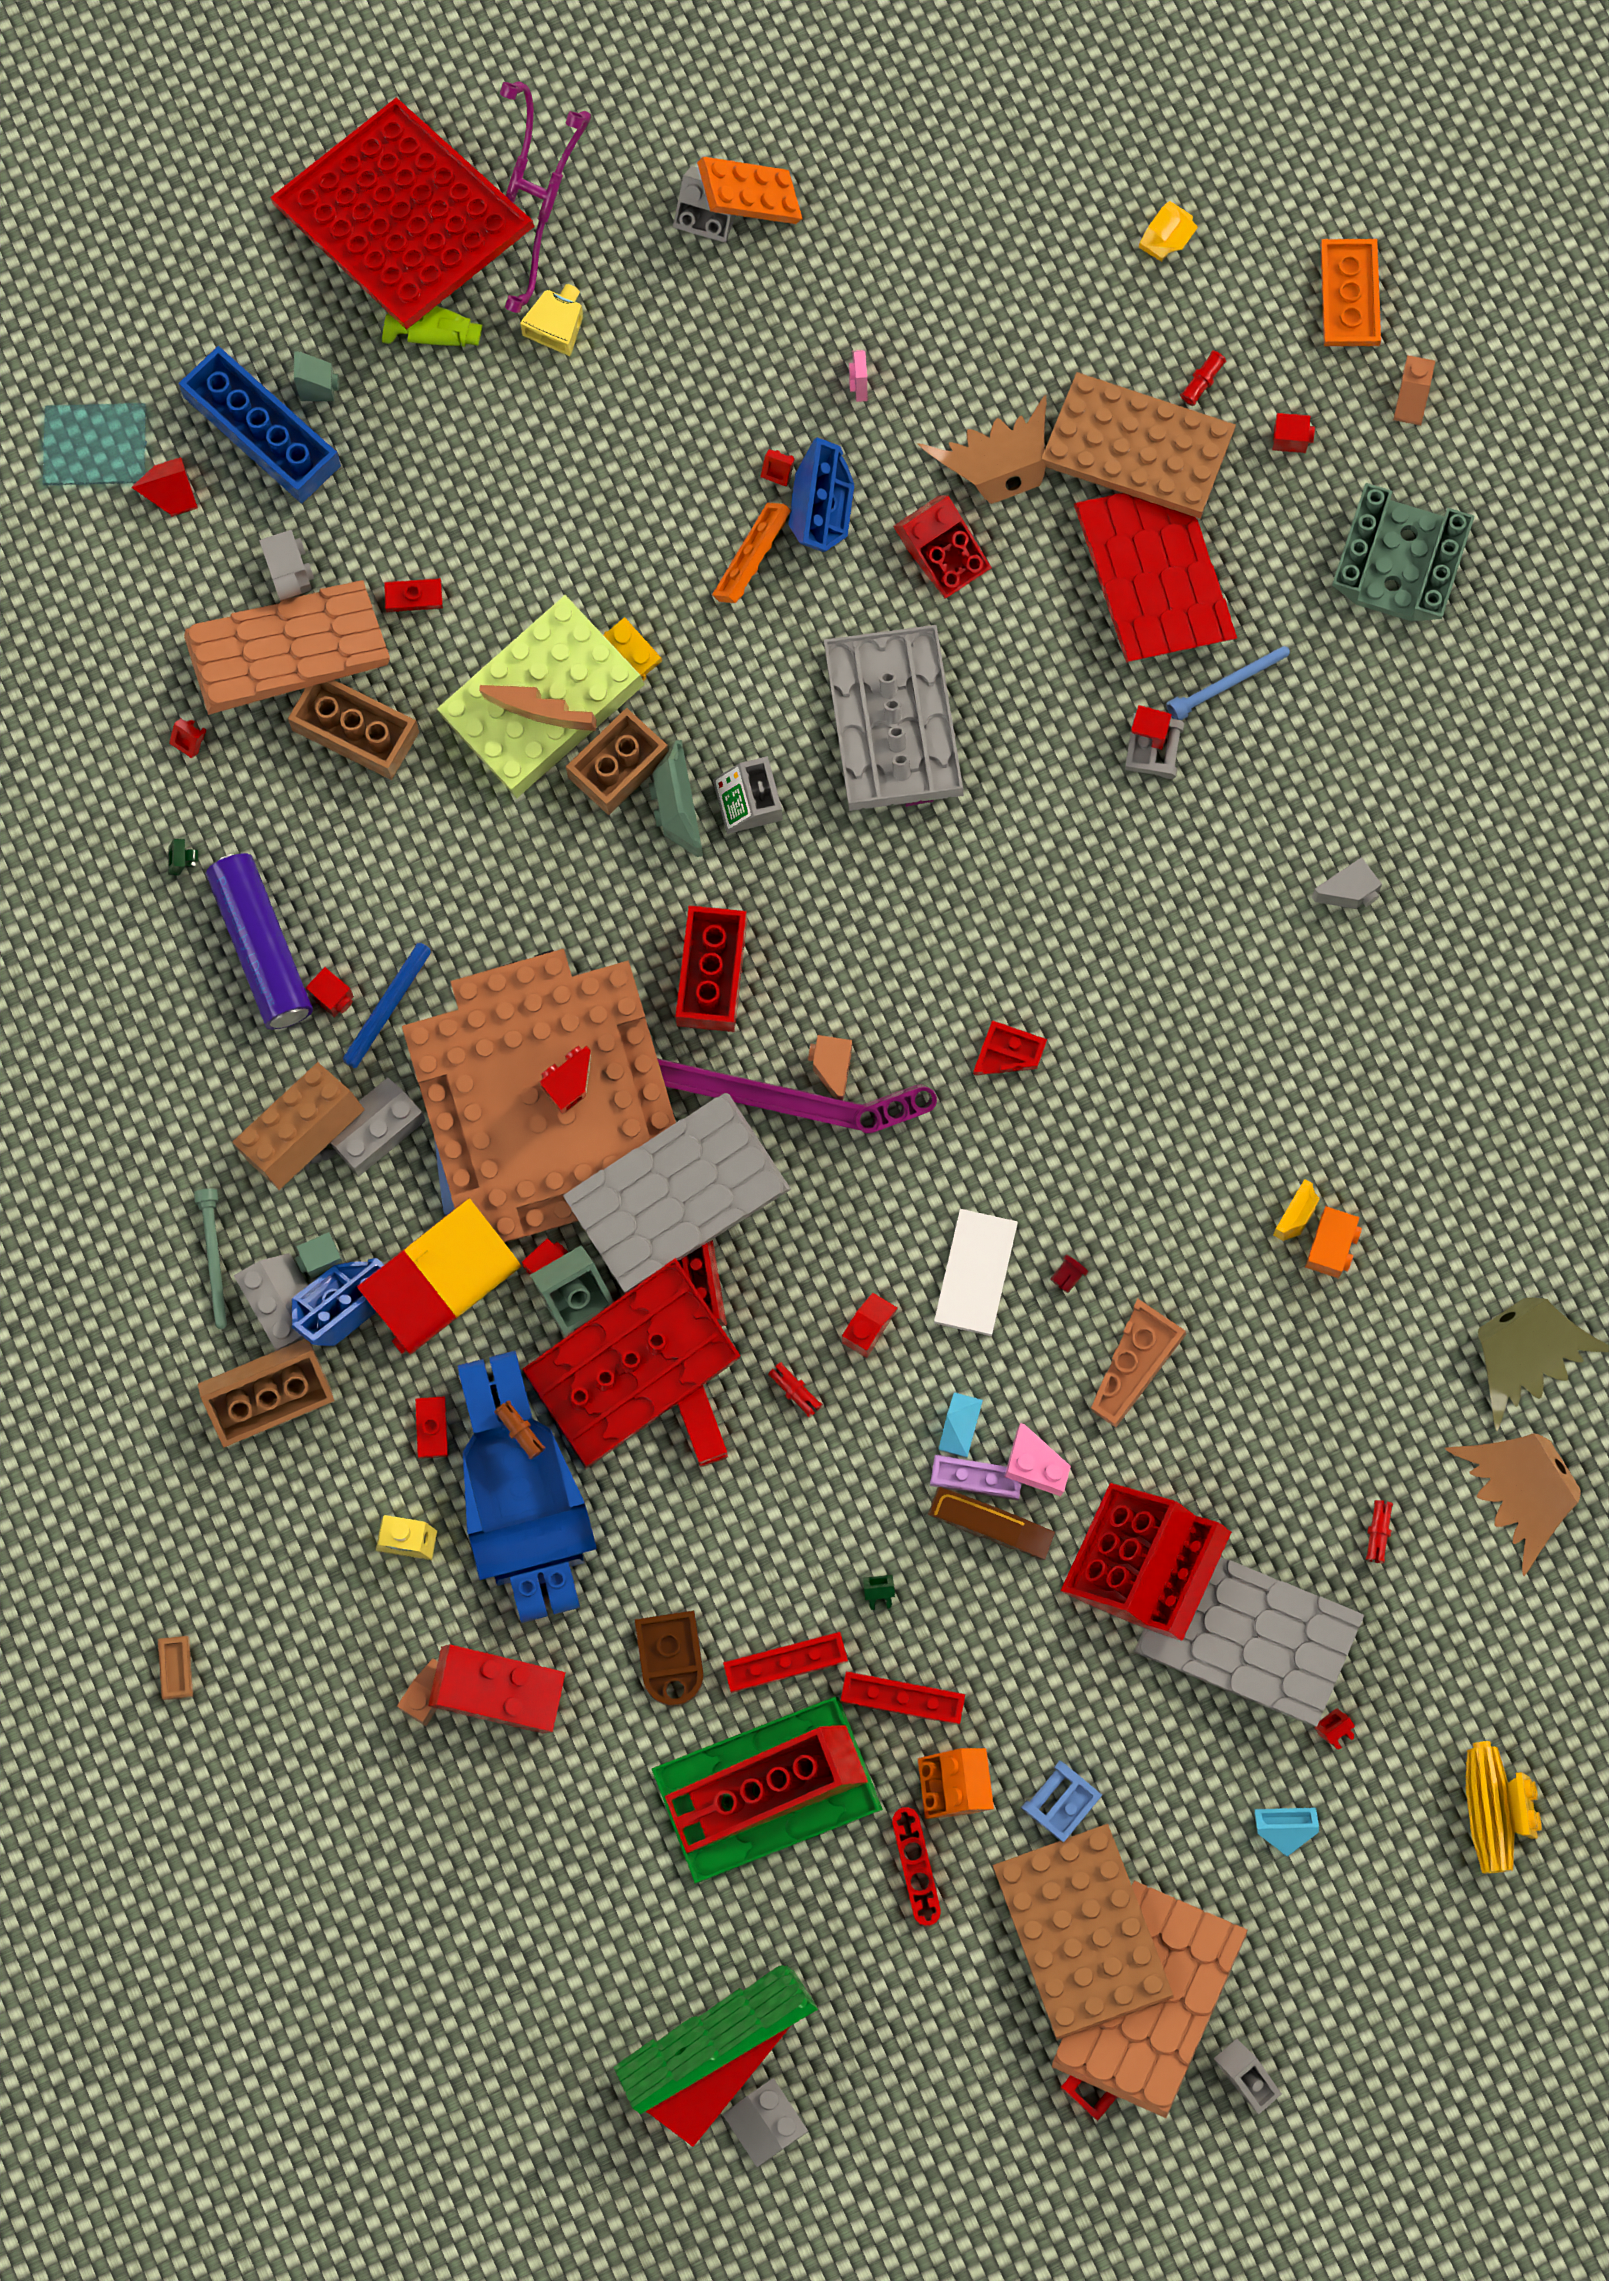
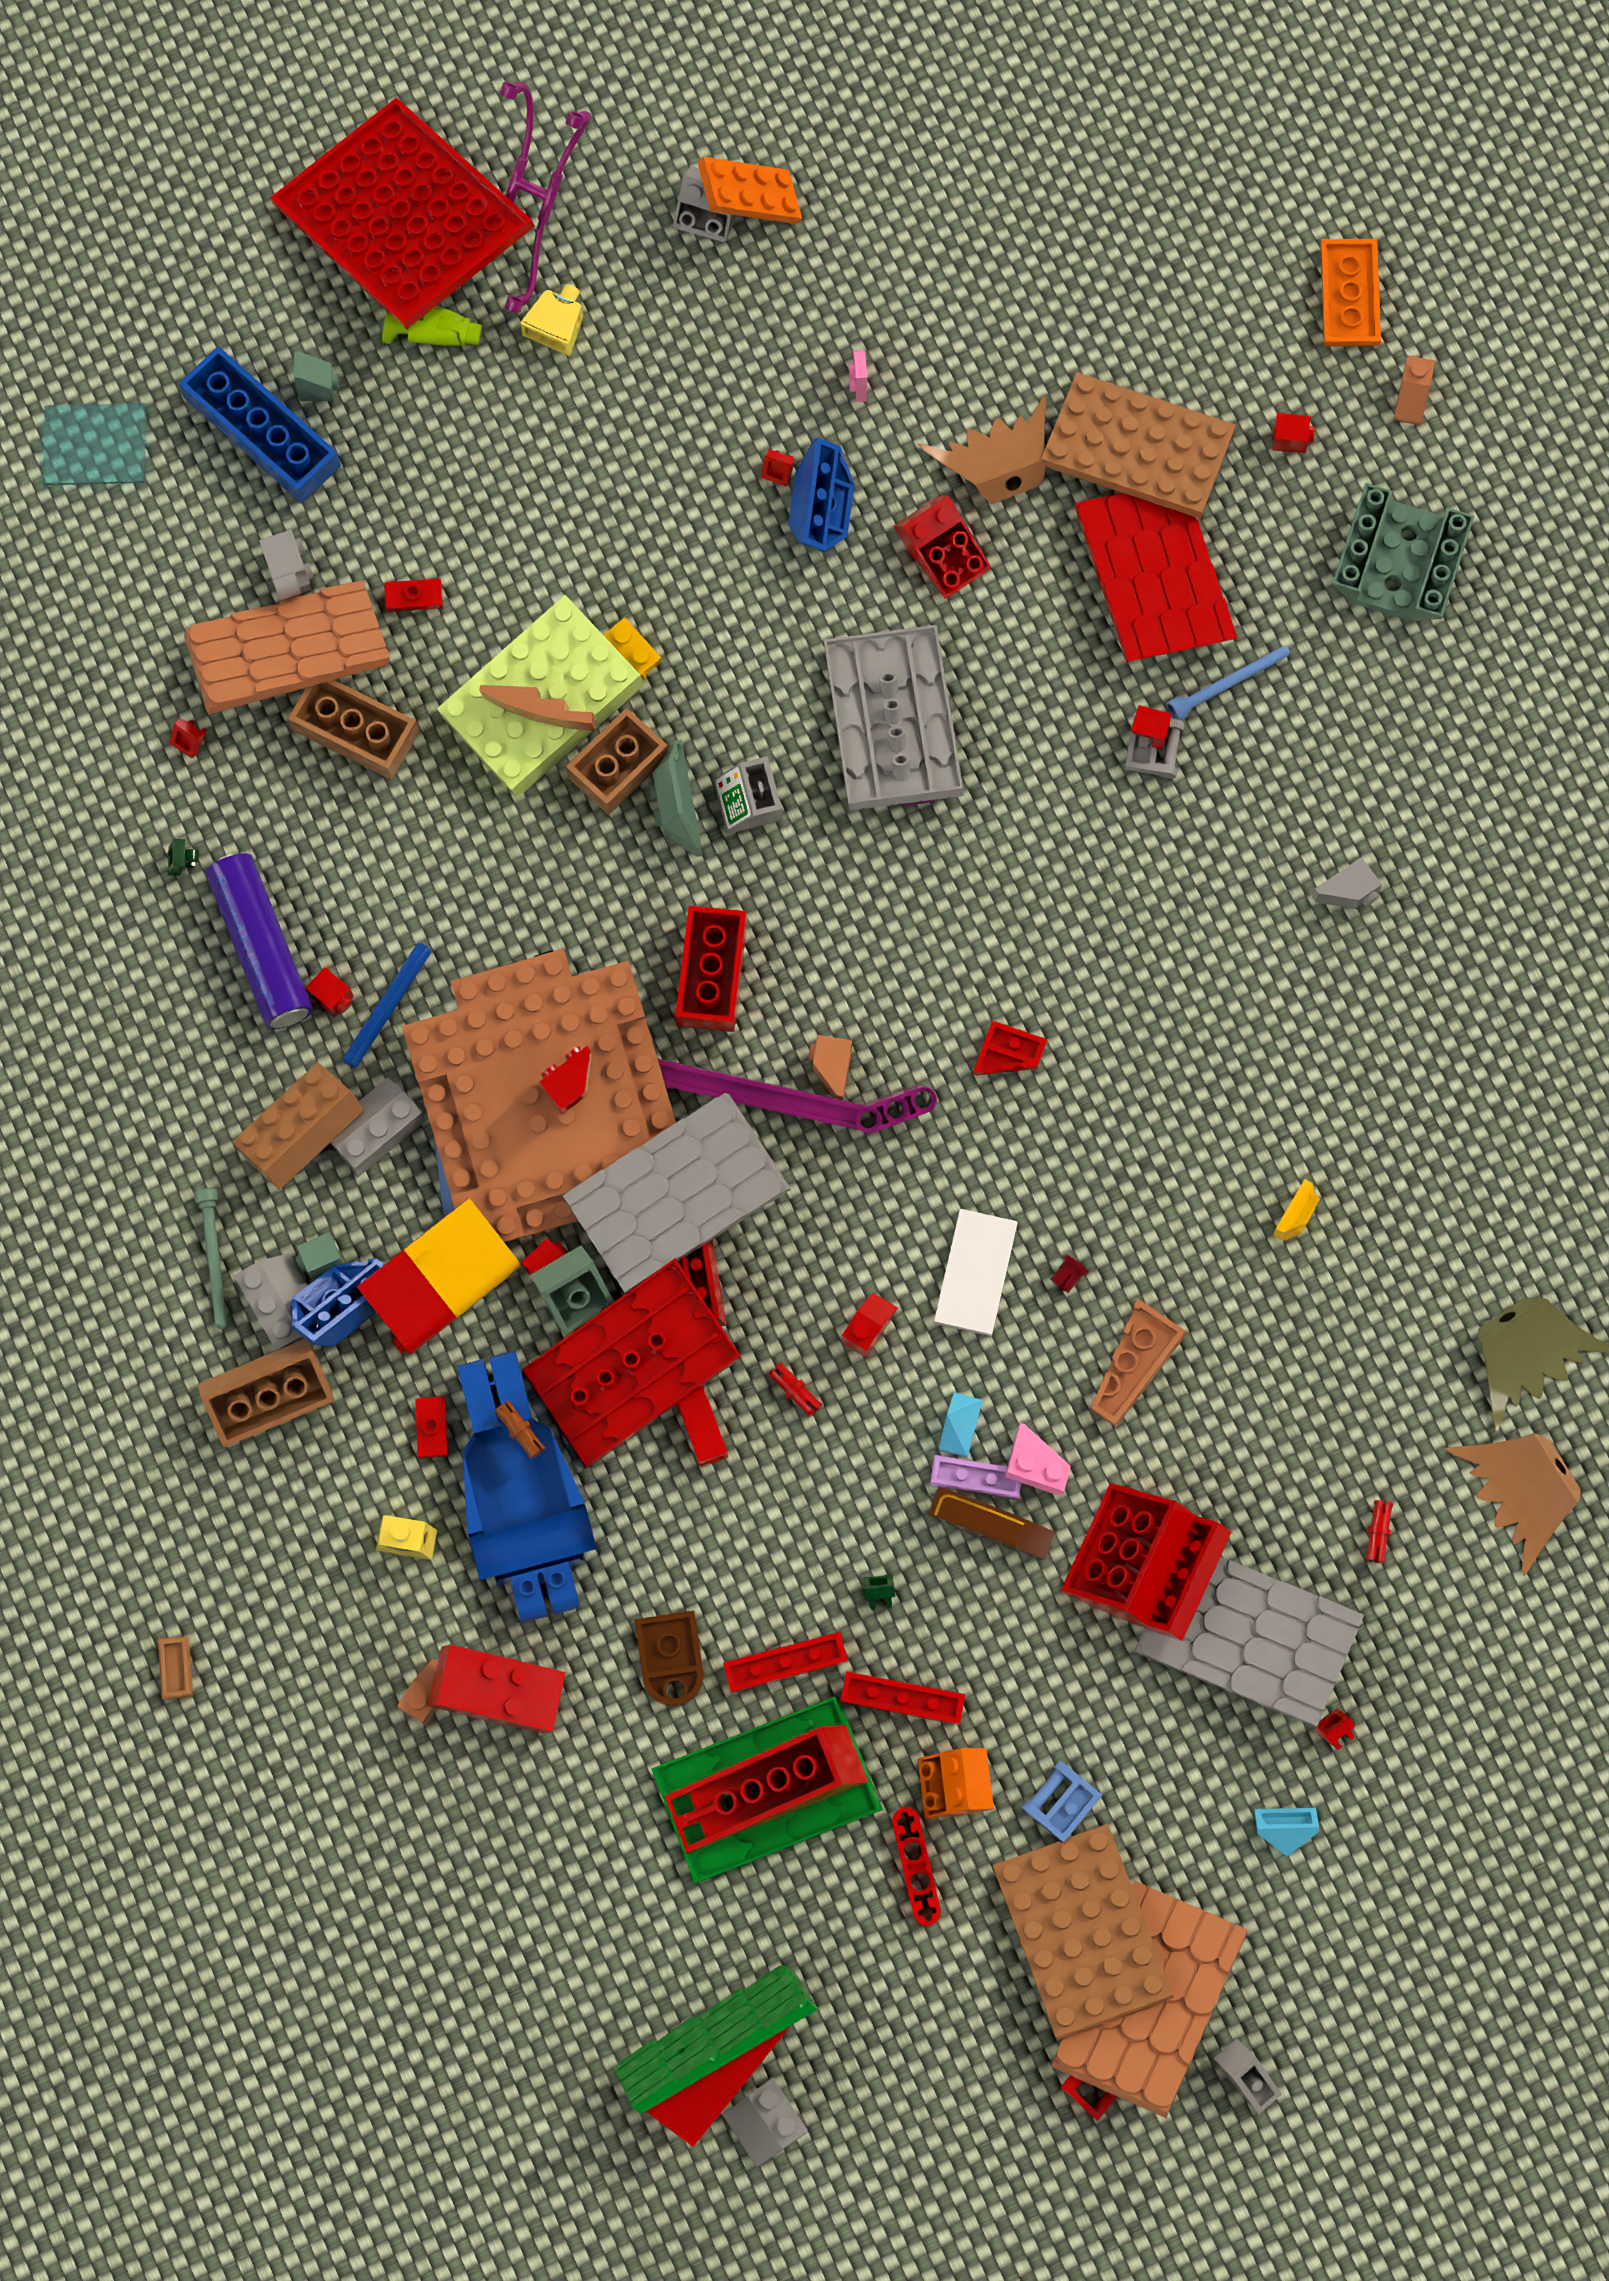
red slope [131,457,198,517] -> none
orange plate [712,503,791,603] -> none
yellow slope [1139,201,1198,262] -> none
red pin [1180,350,1227,406] -> none
orange brick [1305,1206,1362,1279] -> none
yellow plate [1465,1741,1542,1874] -> none

